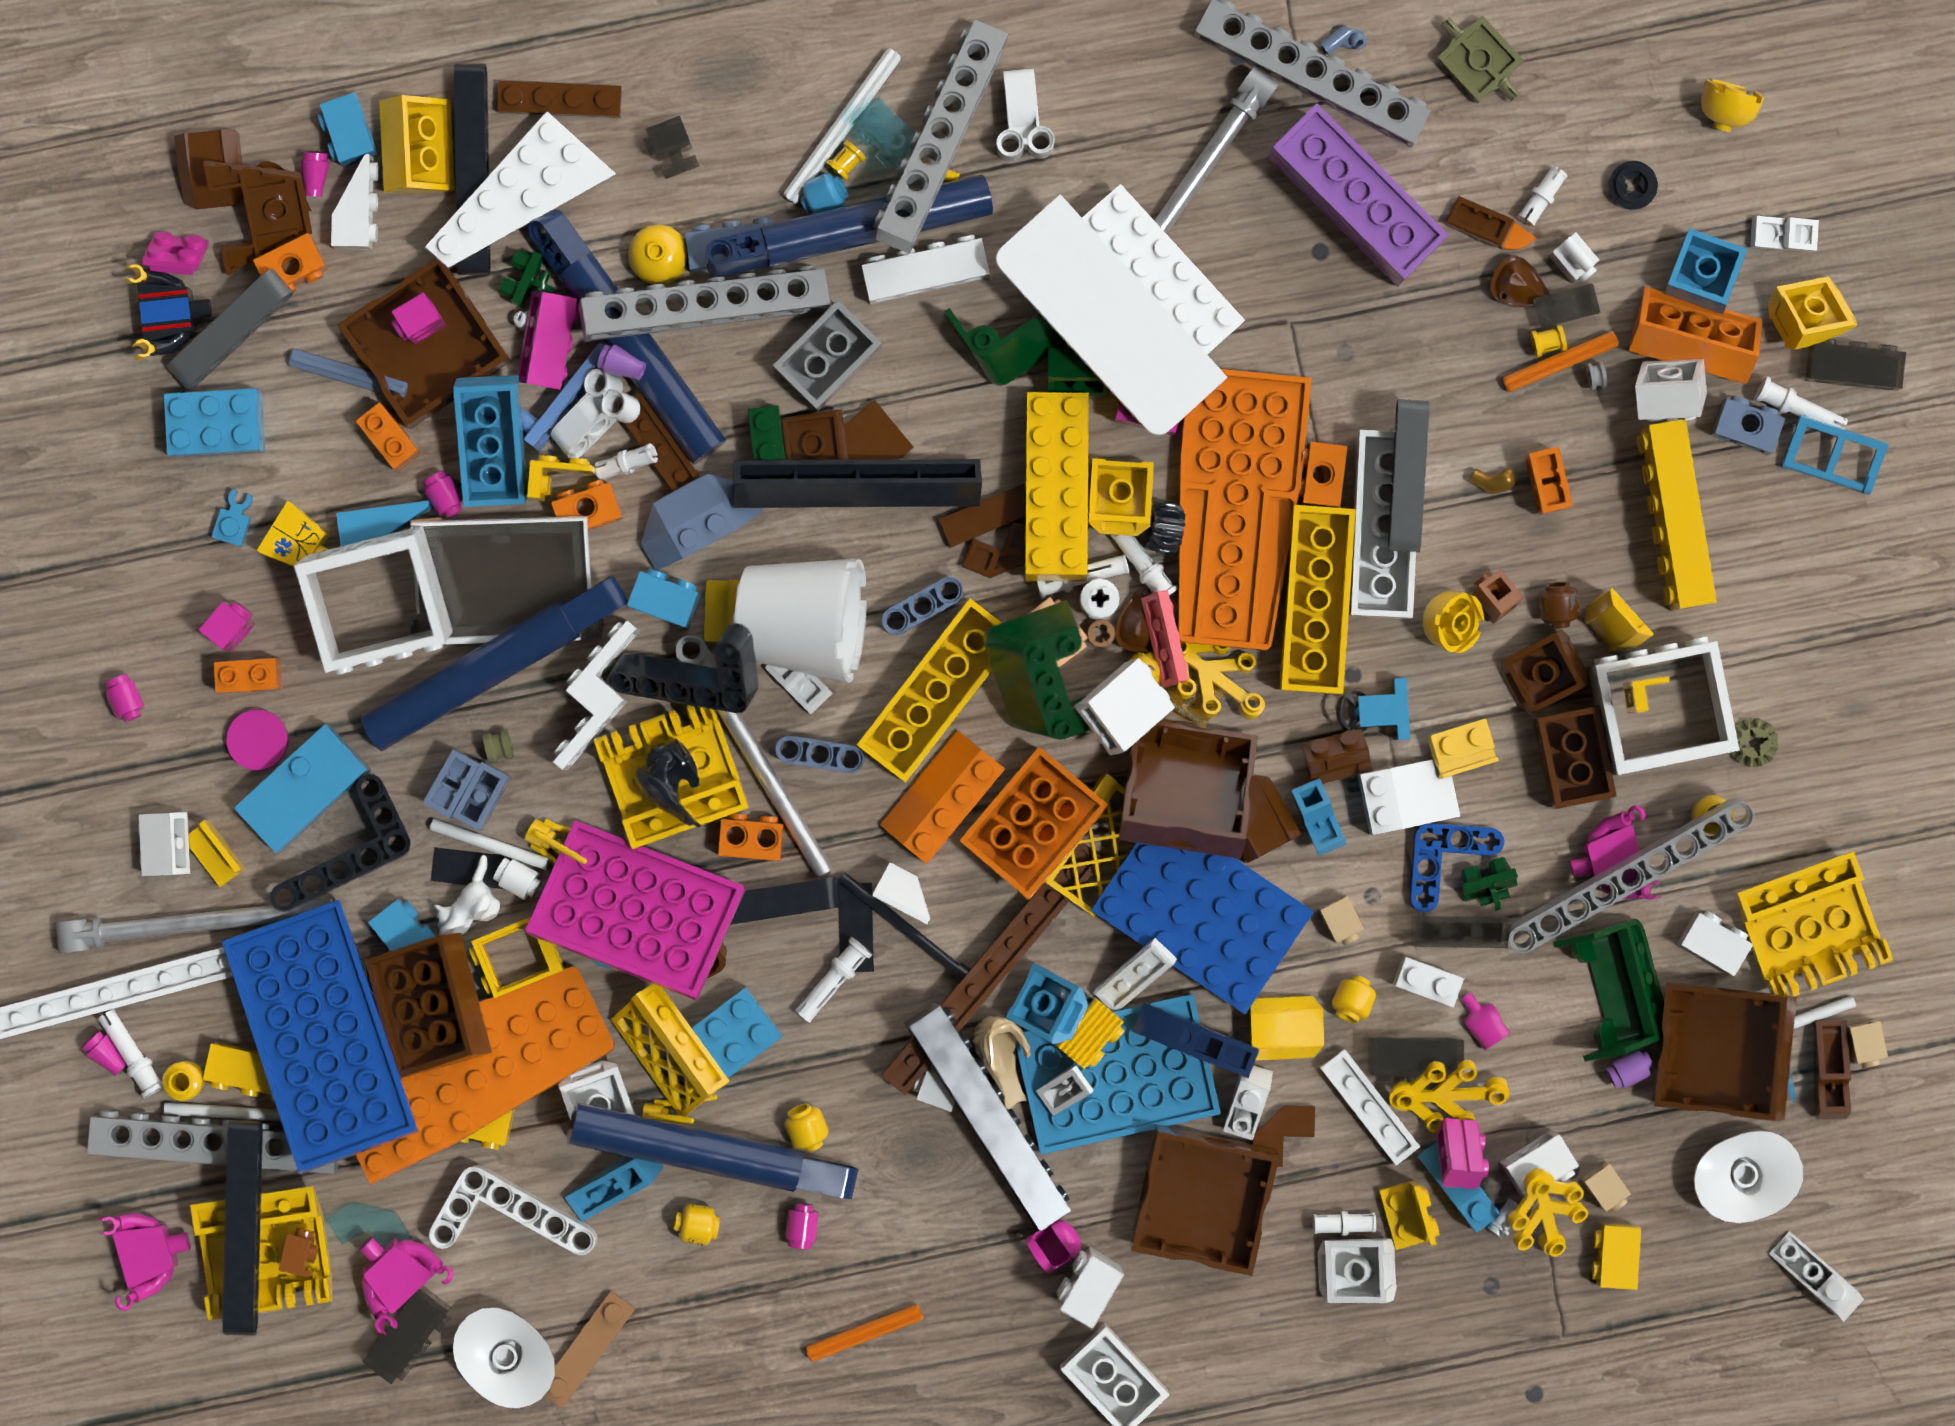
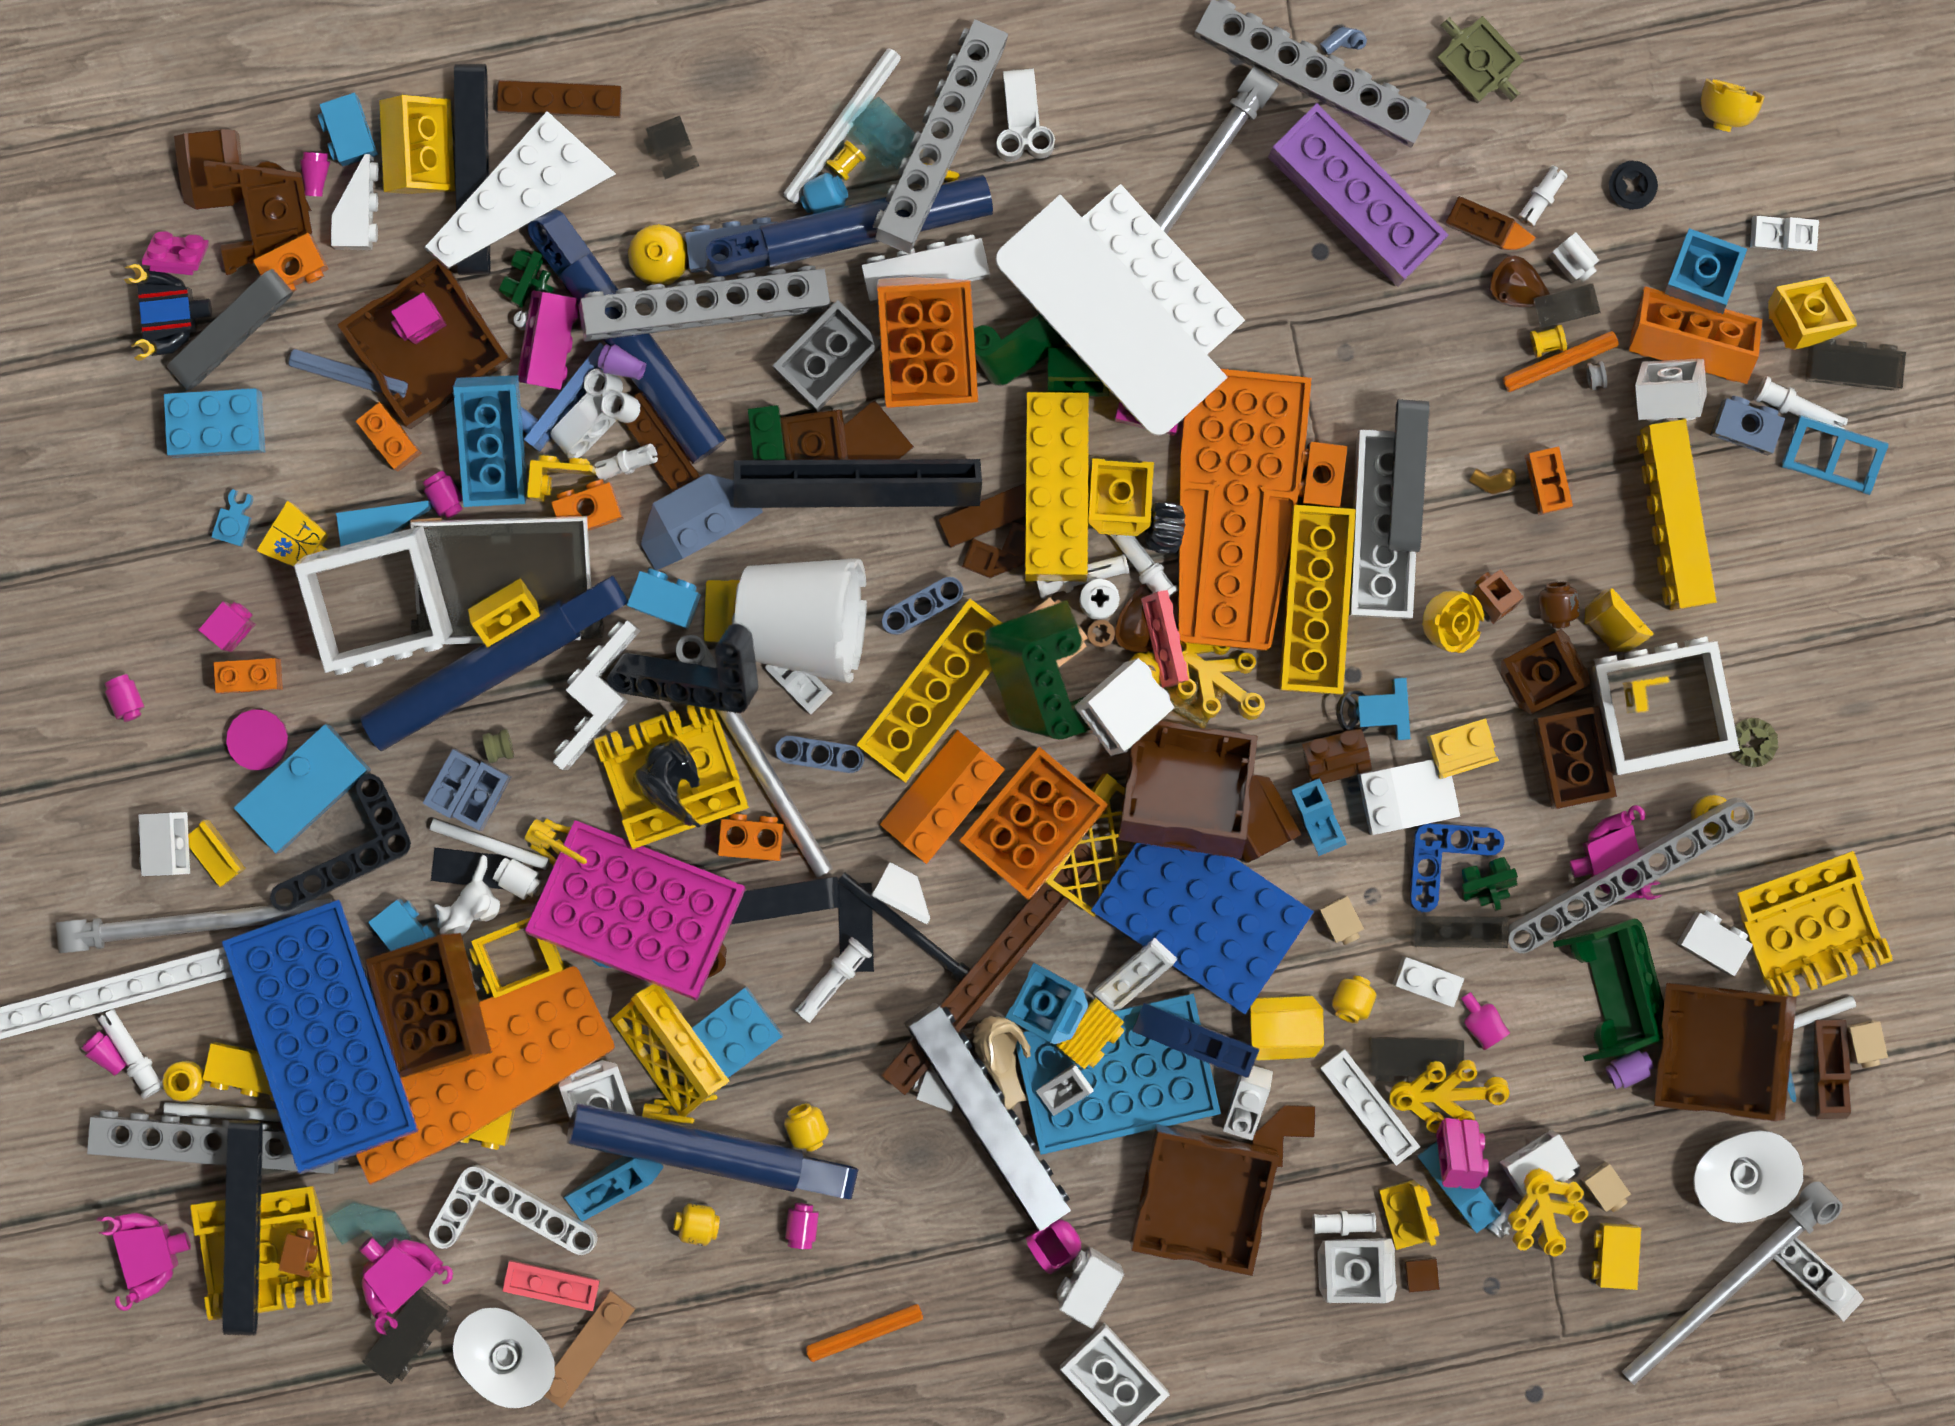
none -> yellow brick [468,578,540,648]
none -> coral plate [502,1260,600,1311]
none -> orange slope [877,277,978,408]
none -> reddish brown tile [1405,1258,1440,1293]
none -> flat silver piece [1622,1181,1842,1385]

